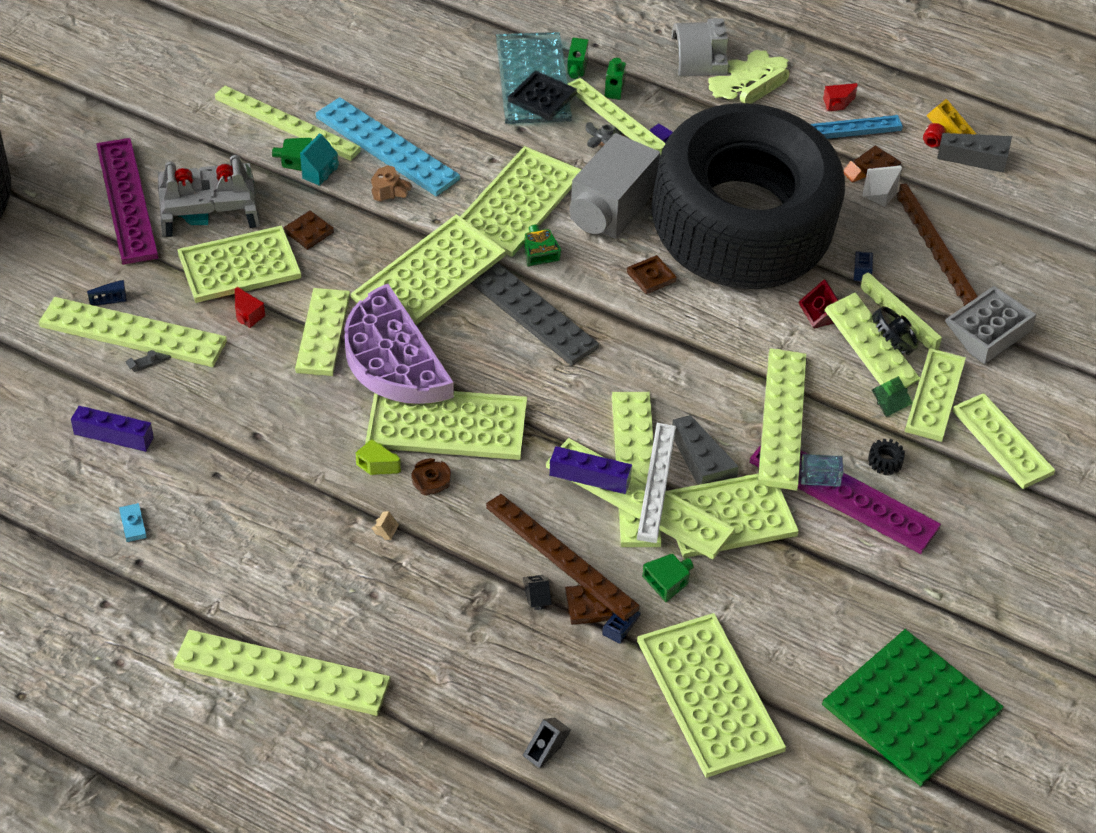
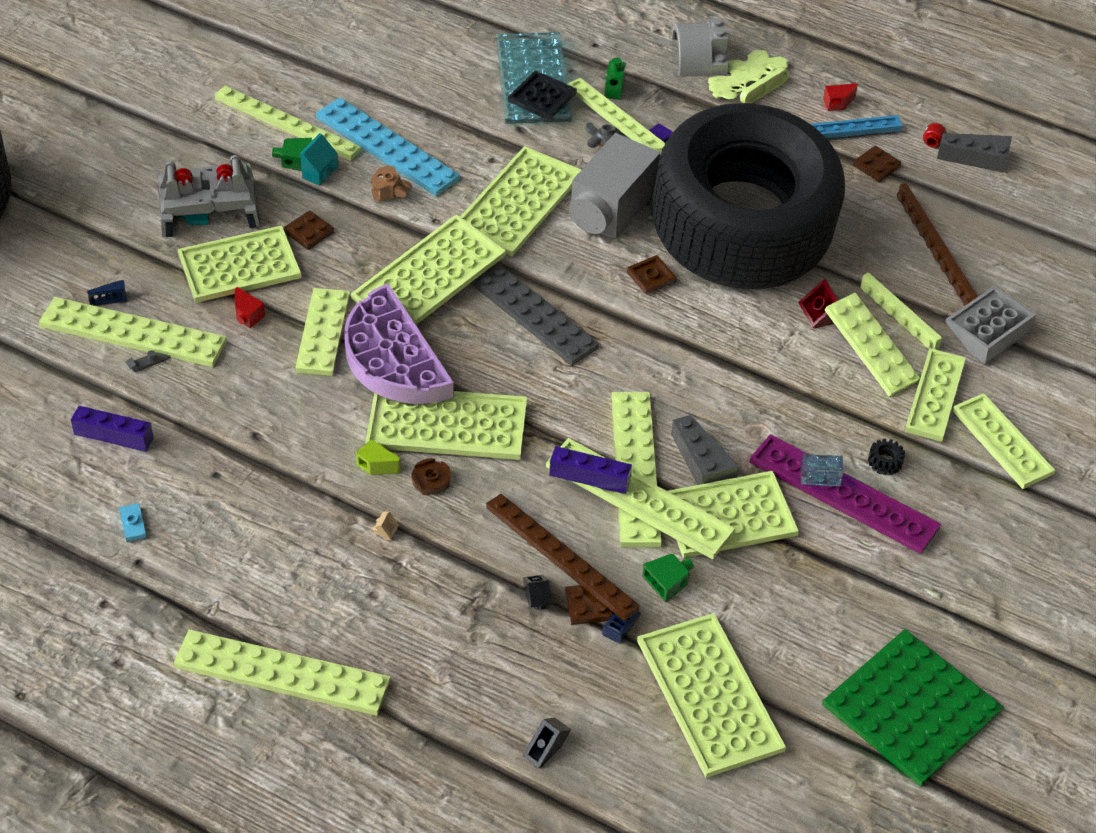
magenta plate [96,138,158,265] -> none
green torso [524,224,561,267] -> none
green torso [567,37,588,79] -> none
white tile [637,423,676,543] -> none
yellowish green plate [758,348,806,491] -> none
orange slope [843,161,866,183] -> none
dark blue slope [854,251,873,281] -> none
white slope [863,165,902,207] -> none
clear green piece [871,376,913,417] -> none
black wheel [872,306,918,356] -> none
yellow slope [926,99,976,134] -> none

